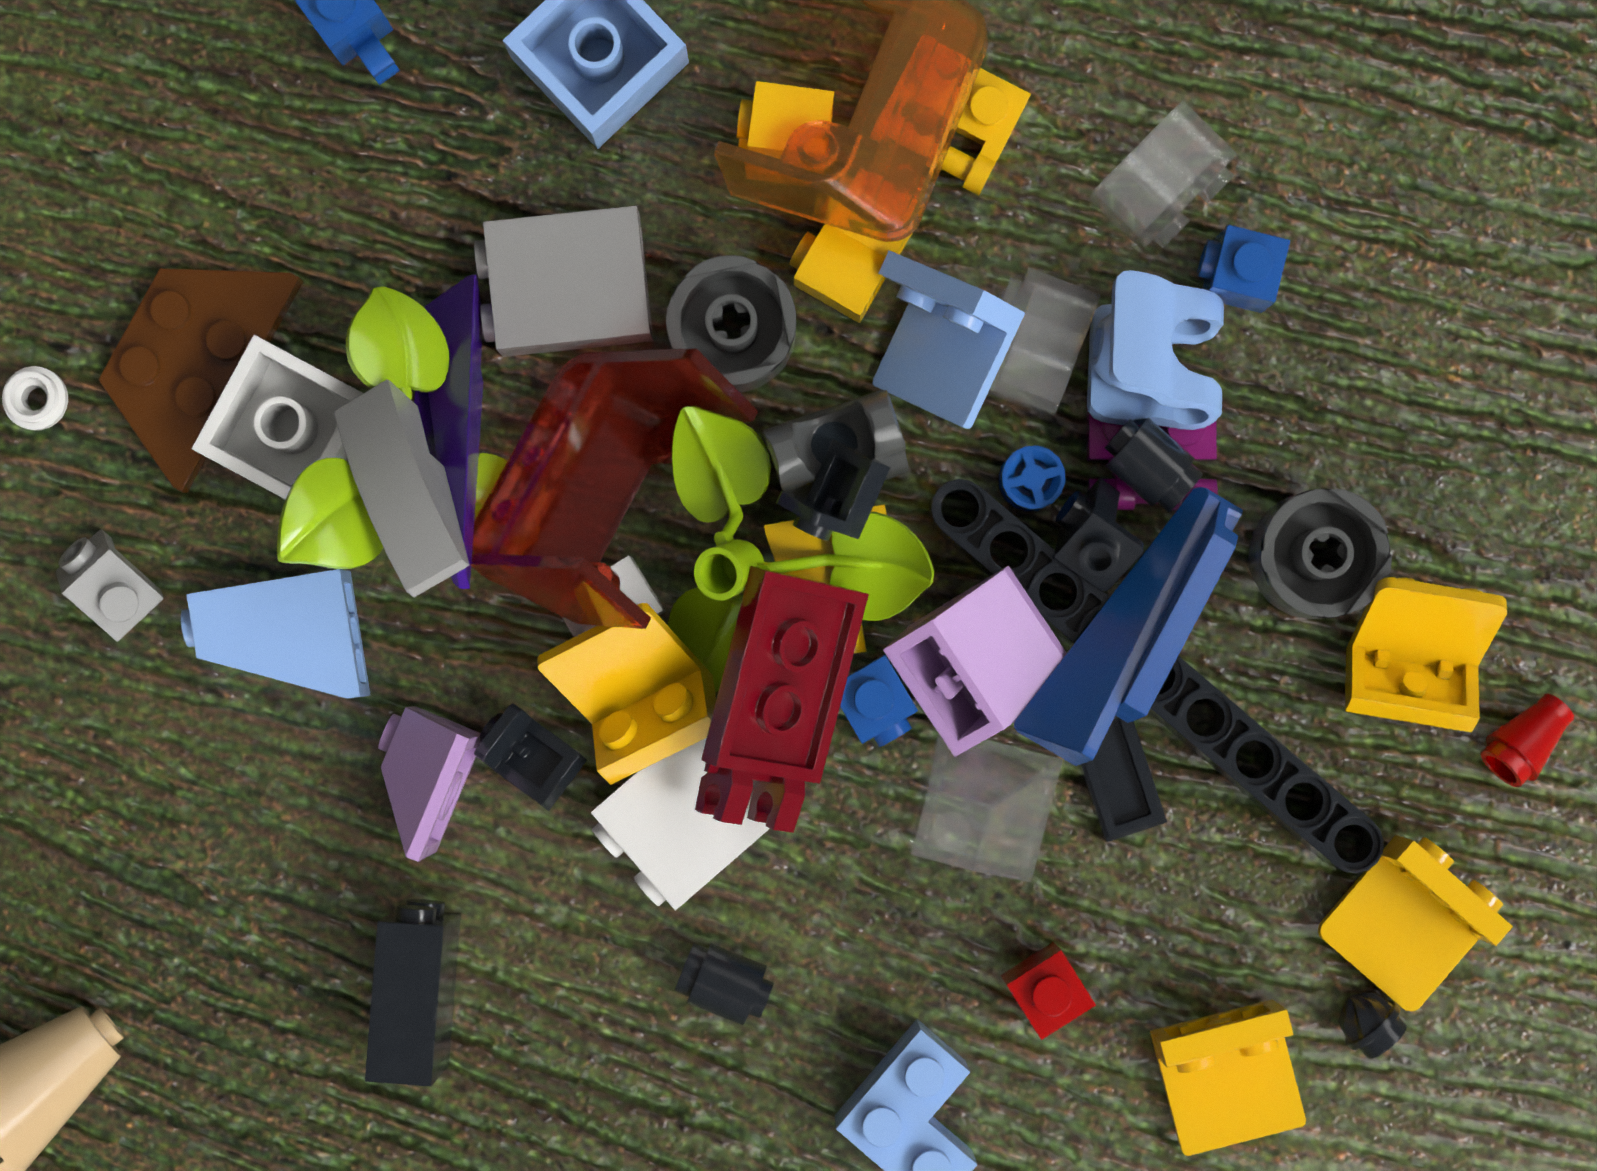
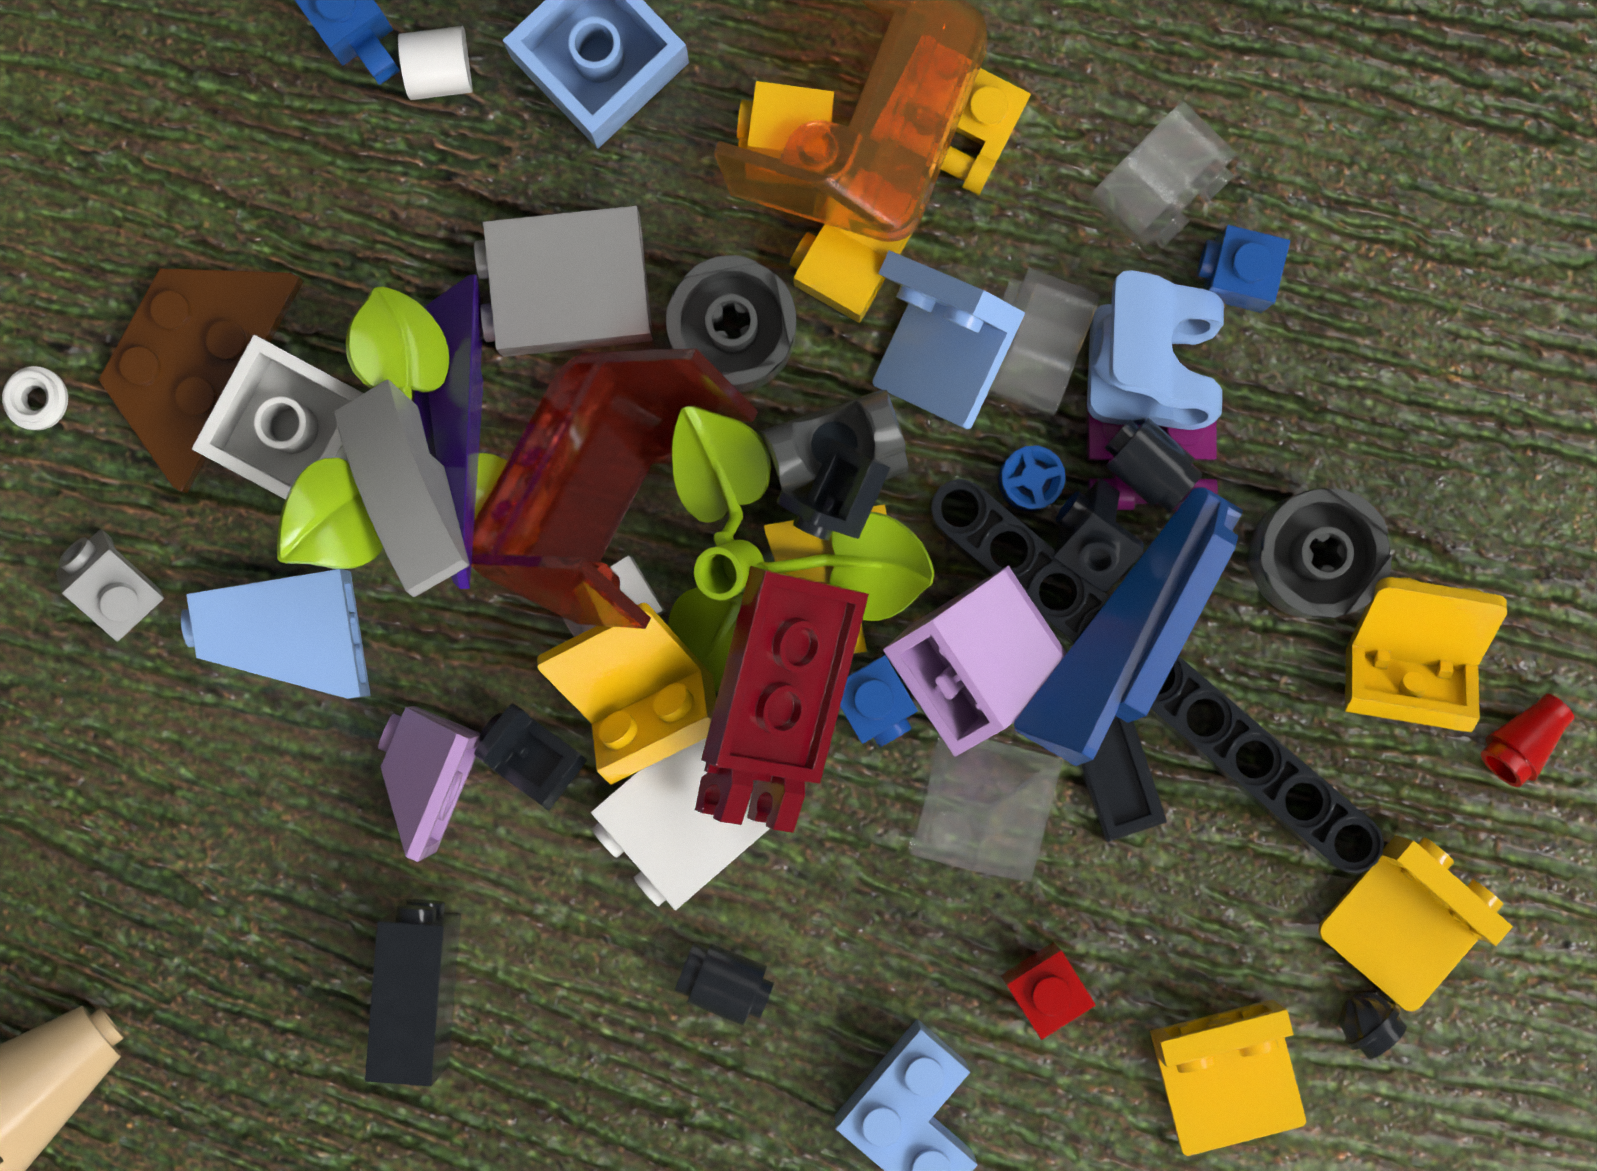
none -> white brick [398,26,473,100]

